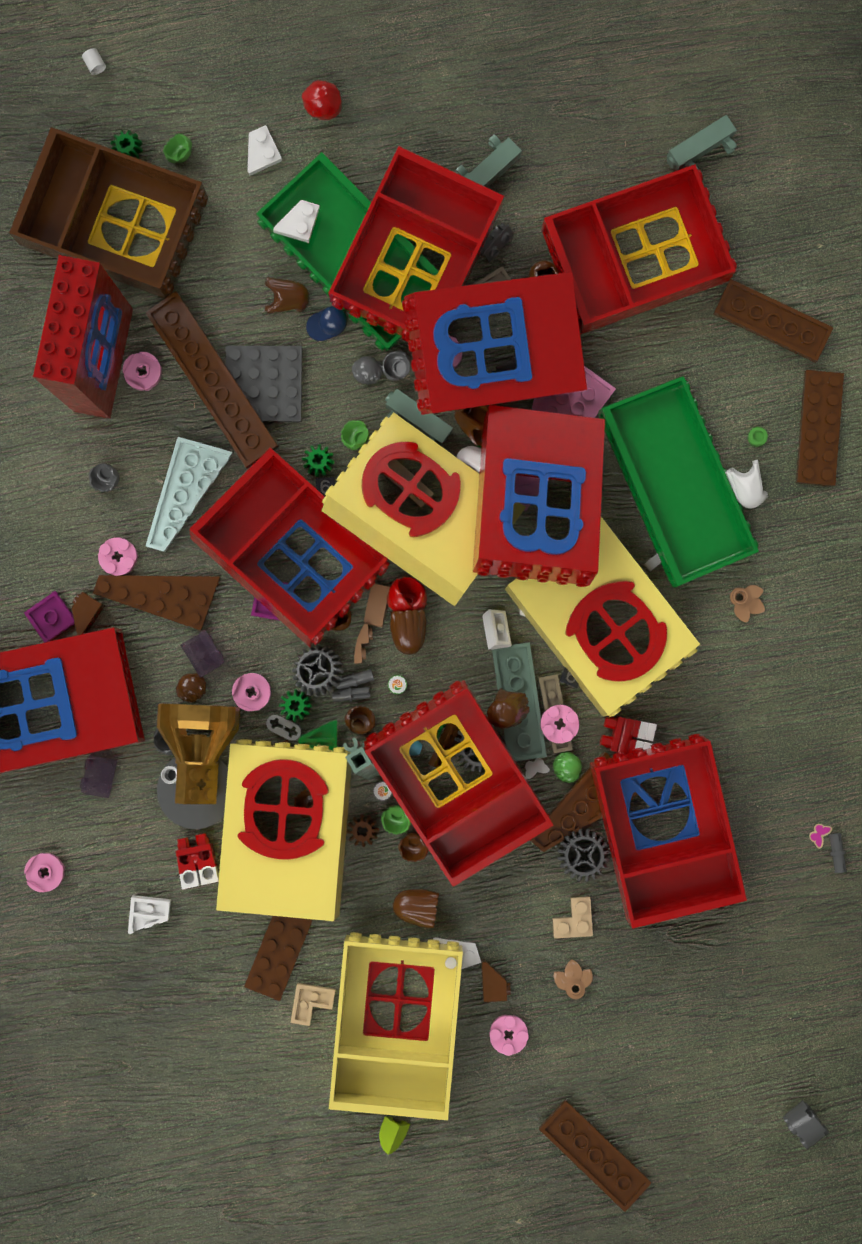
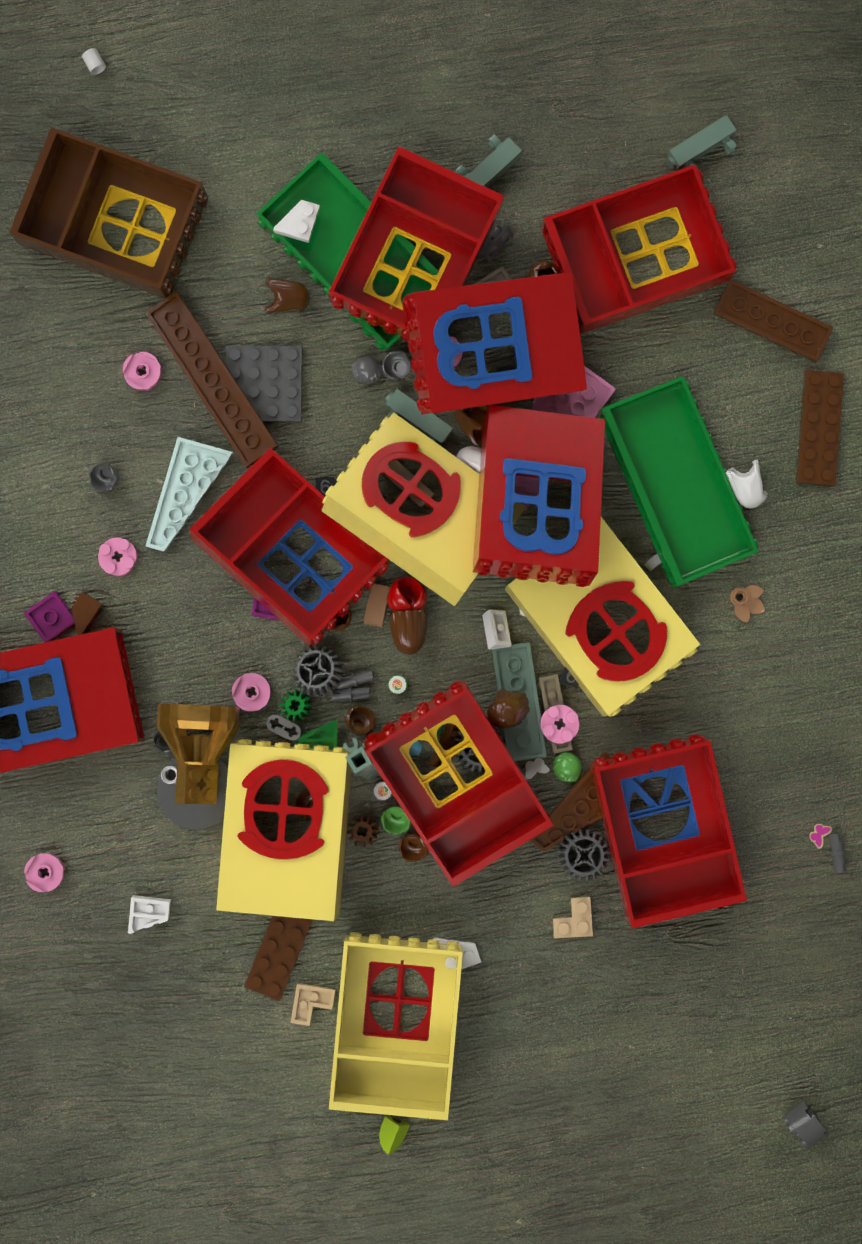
red panel [33,255,133,419] -> none
bracket [80,754,117,798] -> none
reddish brown wing [93,575,221,631] -> none
green gear [110,130,143,159] -> none
bright green hair [163,134,192,163] -> none
red hips [175,833,219,889] -> none
reddish brown hair [176,673,207,702] -> none
bracket [180,630,224,678] -> none
white wing [248,125,282,176] -> none
red piece [302,80,342,121] -> none
green gear [302,444,335,477] -> none
dark blue cap [306,306,347,341] -> none
bright green hair [341,420,369,450] -> none
medium nougat slope [354,624,373,664] -> none
reddish brown hair [393,889,439,928] -> none
reddish brown slope [481,959,511,1002] -> none
bright pink plate [489,1015,529,1056] -> none
reddish brown plate [539,1099,651,1212] -> none
medium nougat plate [554,960,593,999] -> none
red hips [599,716,657,754] -> none
bright green tile [747,427,768,447] -> none

